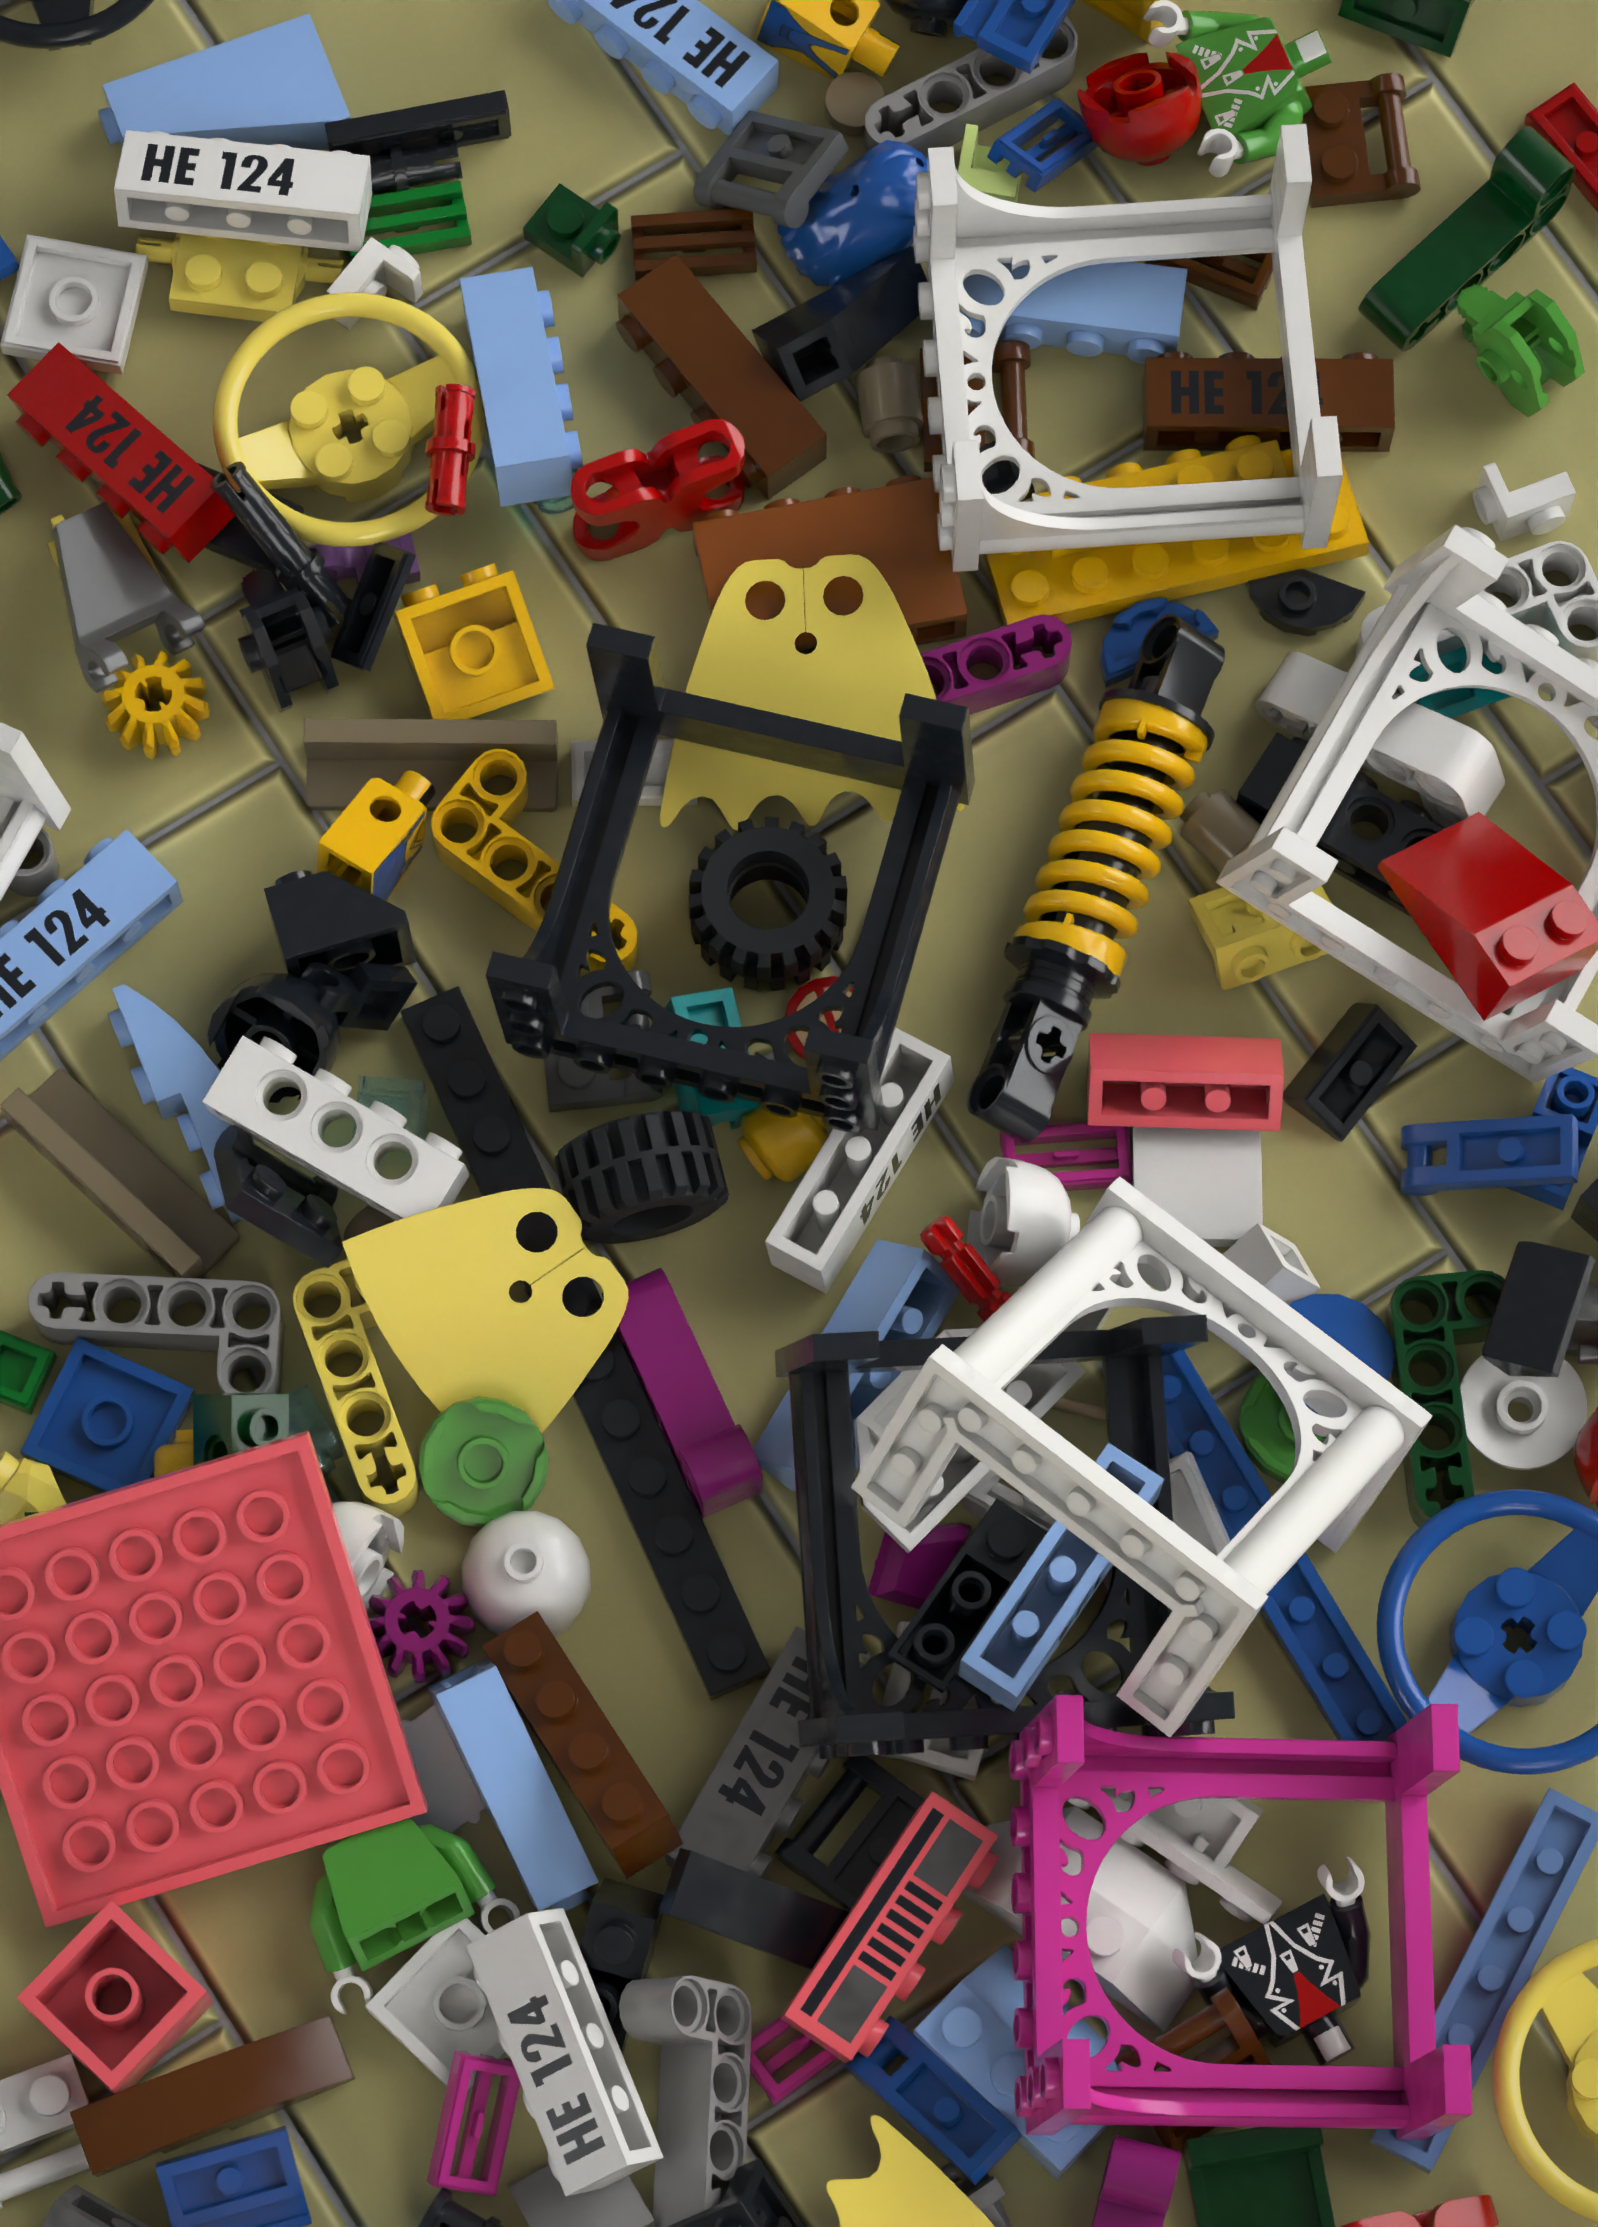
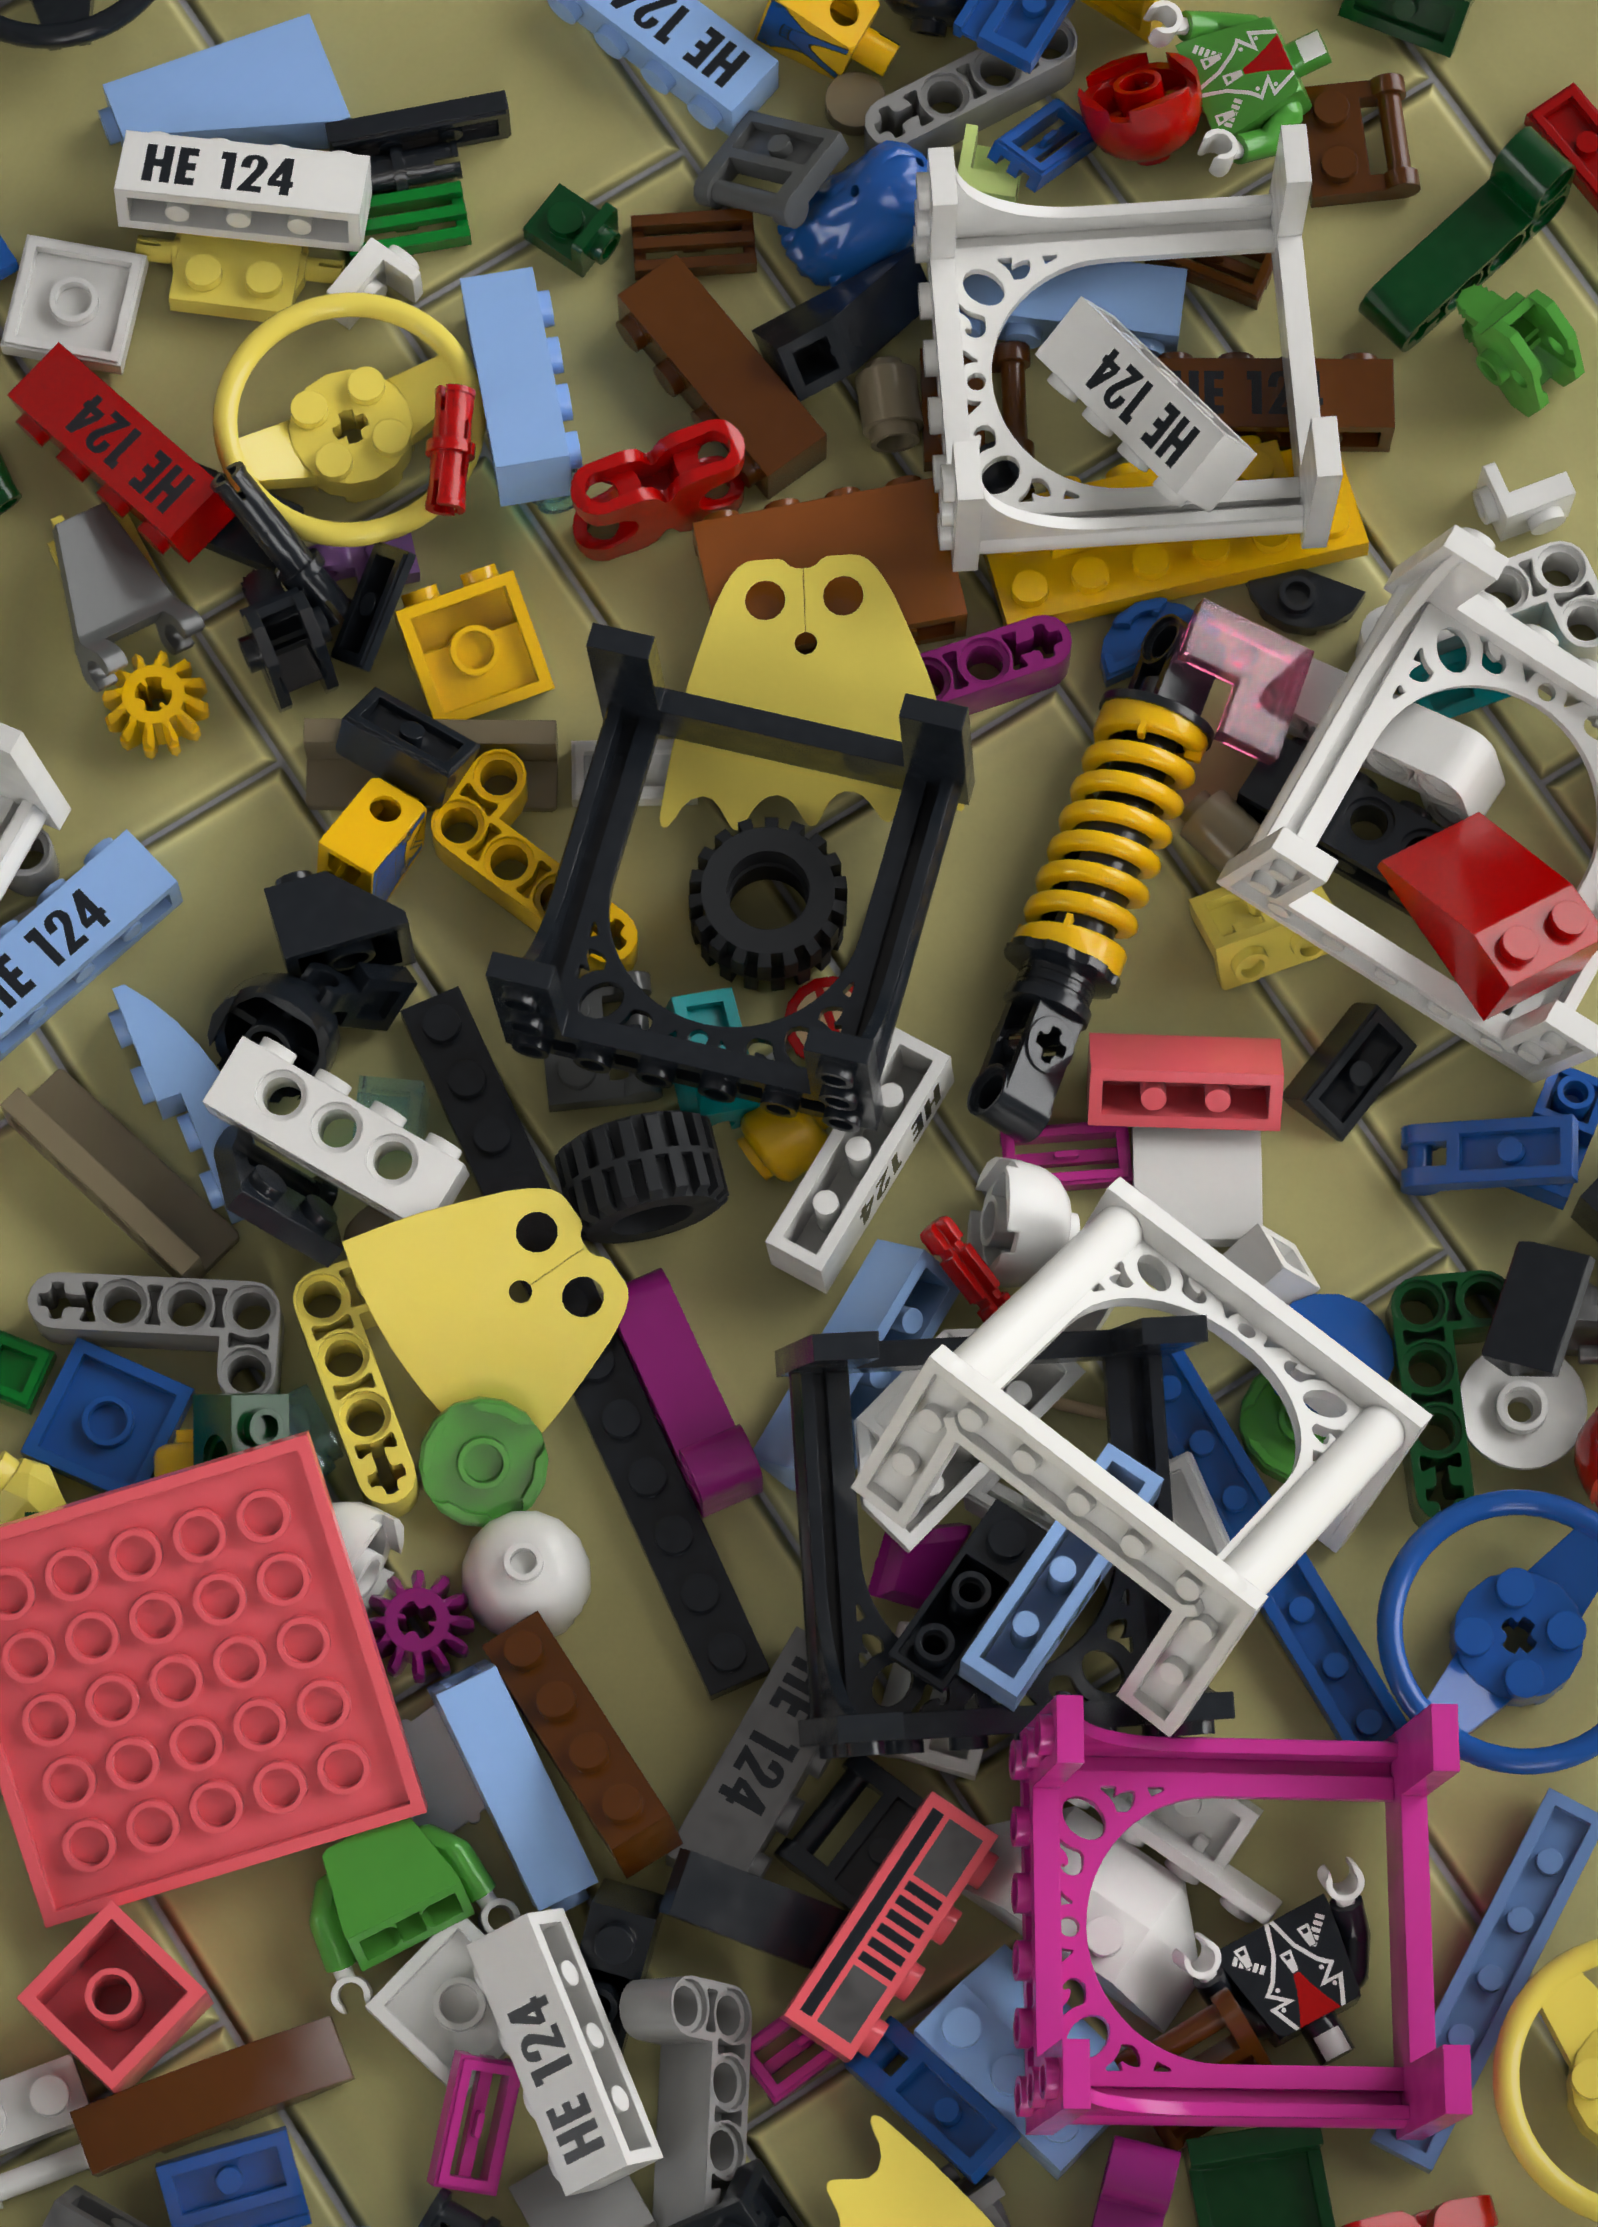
none -> black slope [336,687,481,809]
none -> white brick [1035,296,1257,513]
none -> clear pink tile [1177,598,1315,766]

